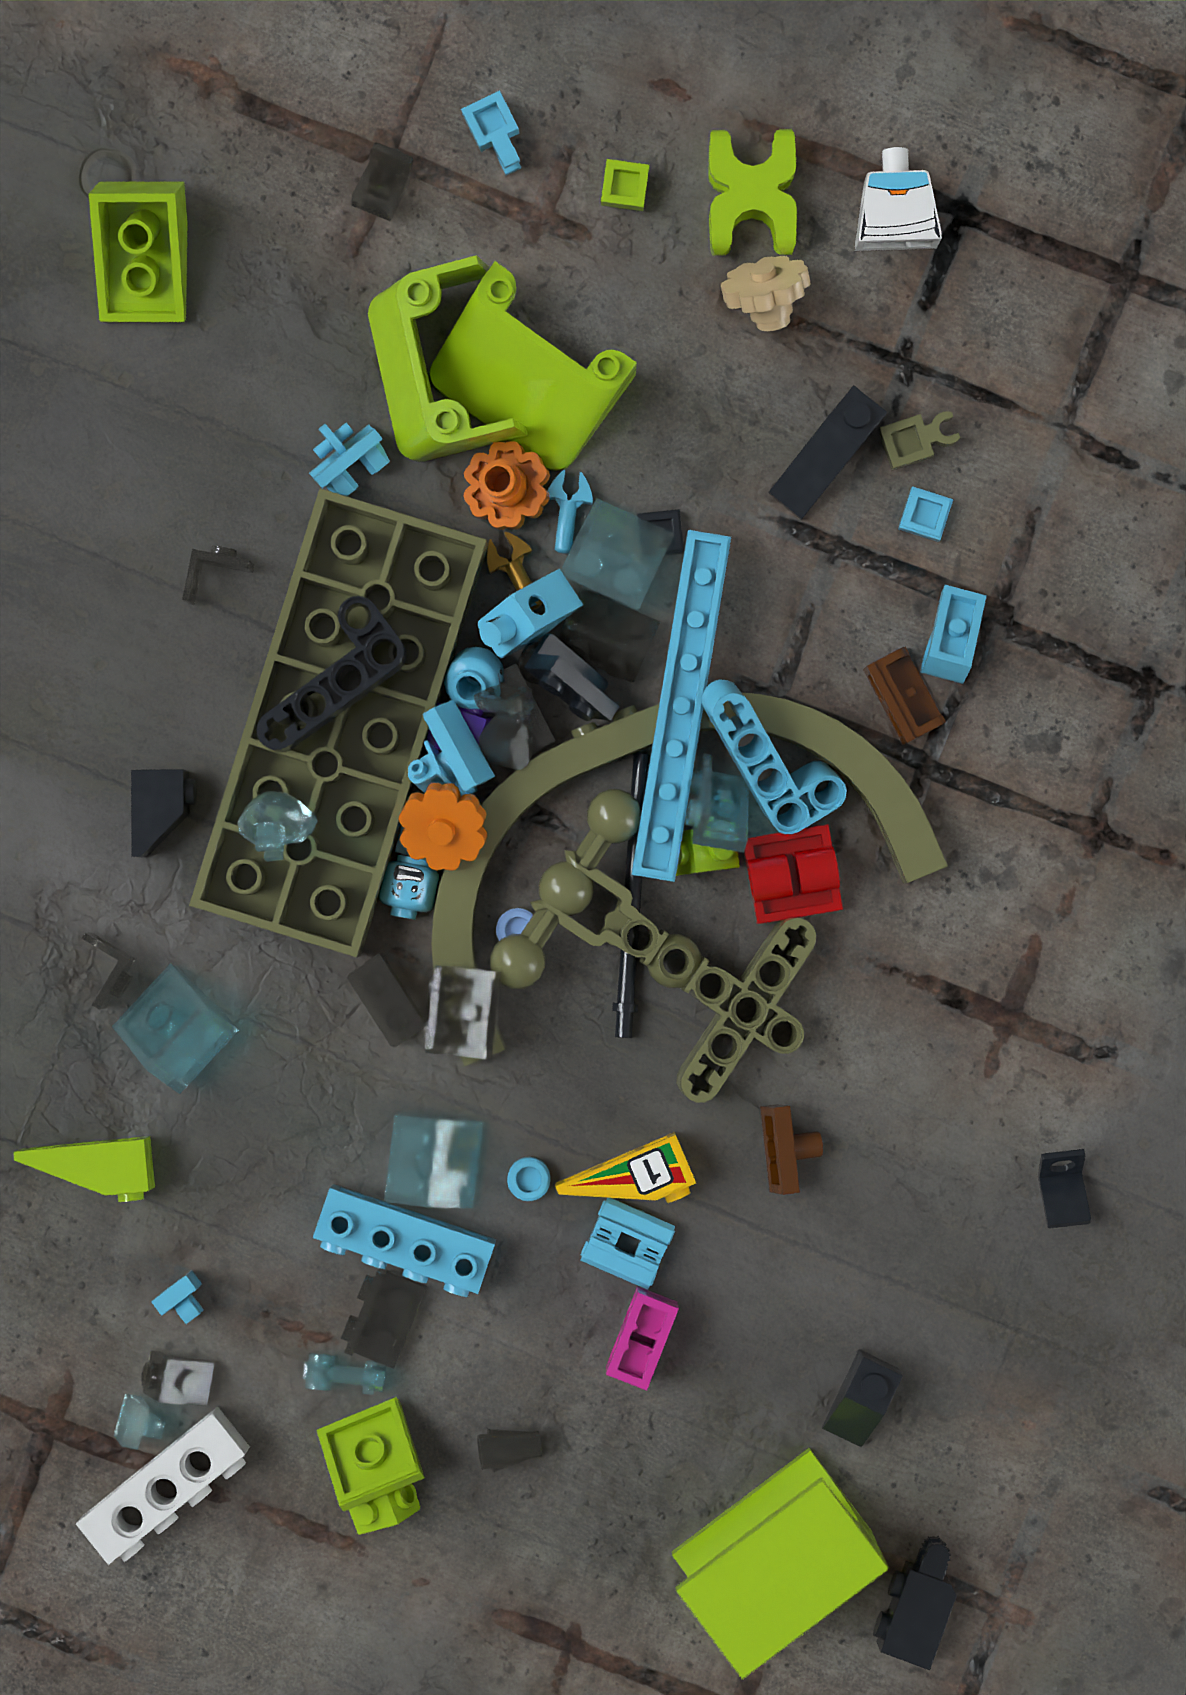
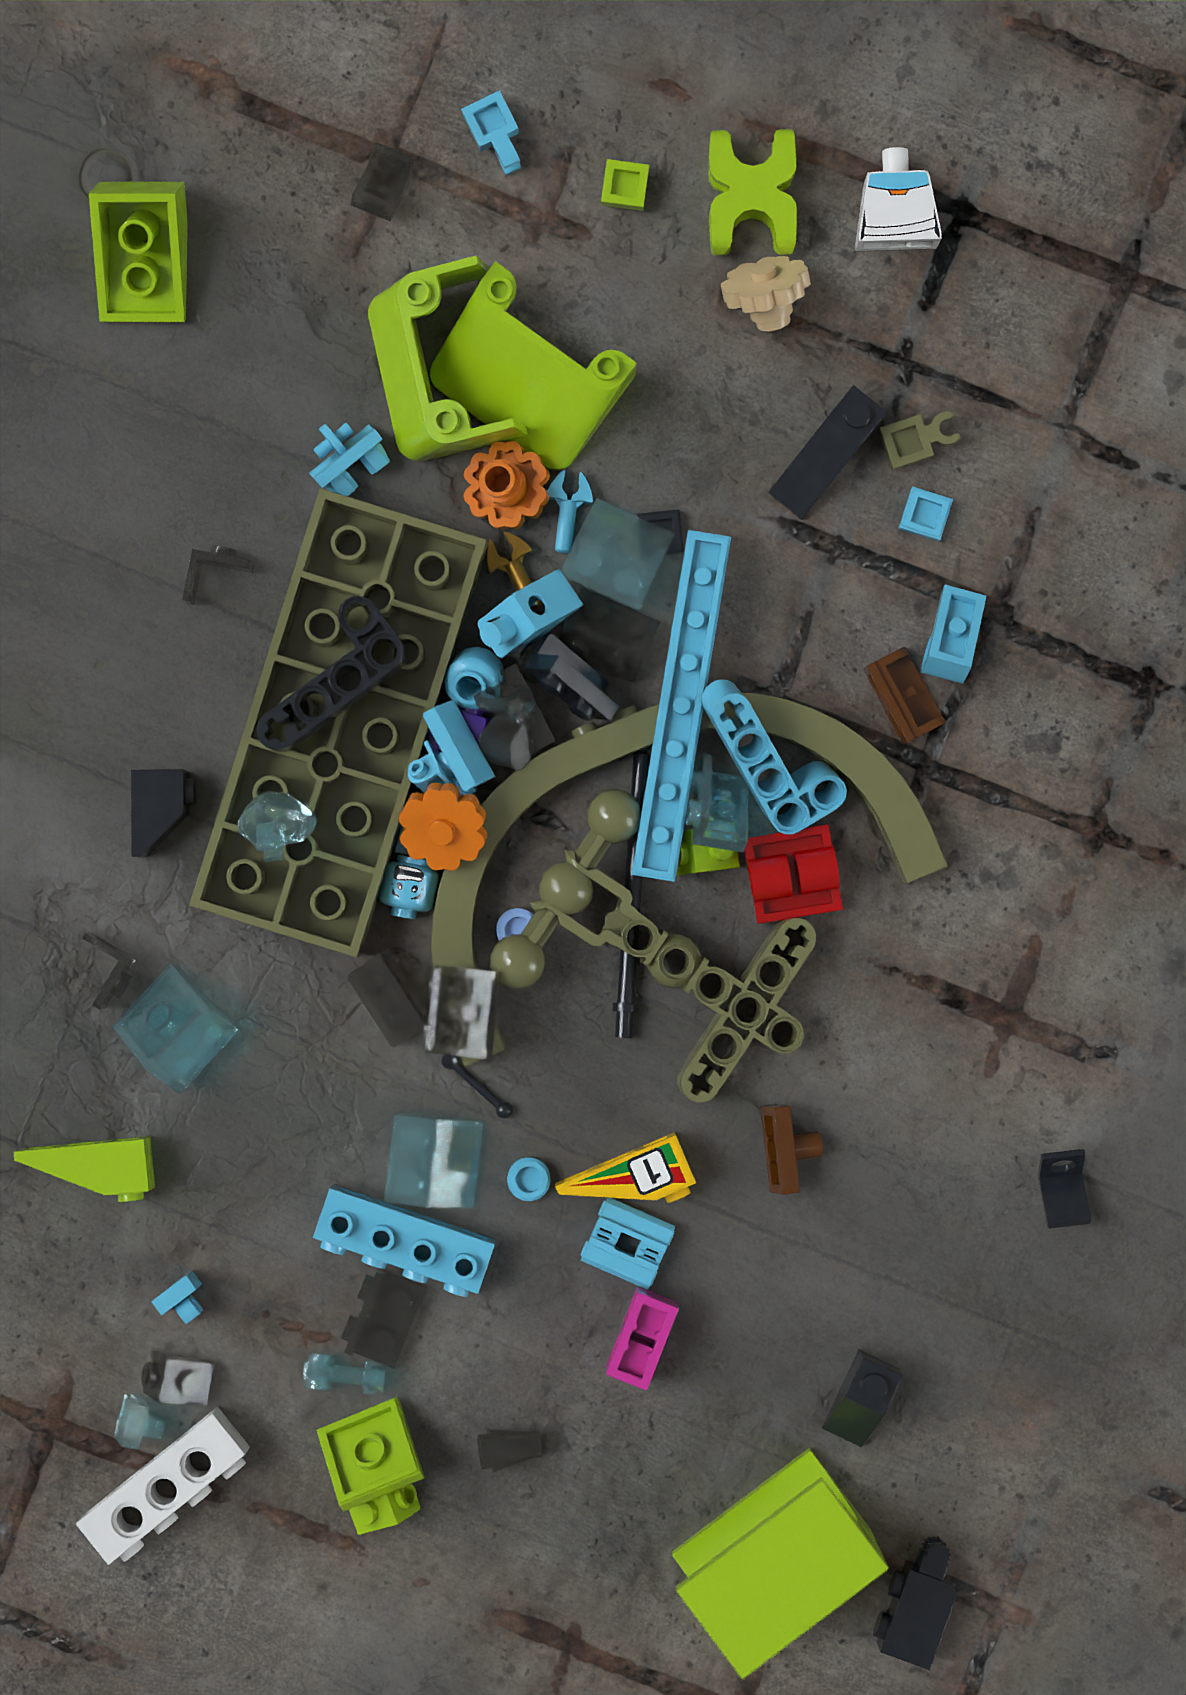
none -> black hinge [441,1052,513,1119]

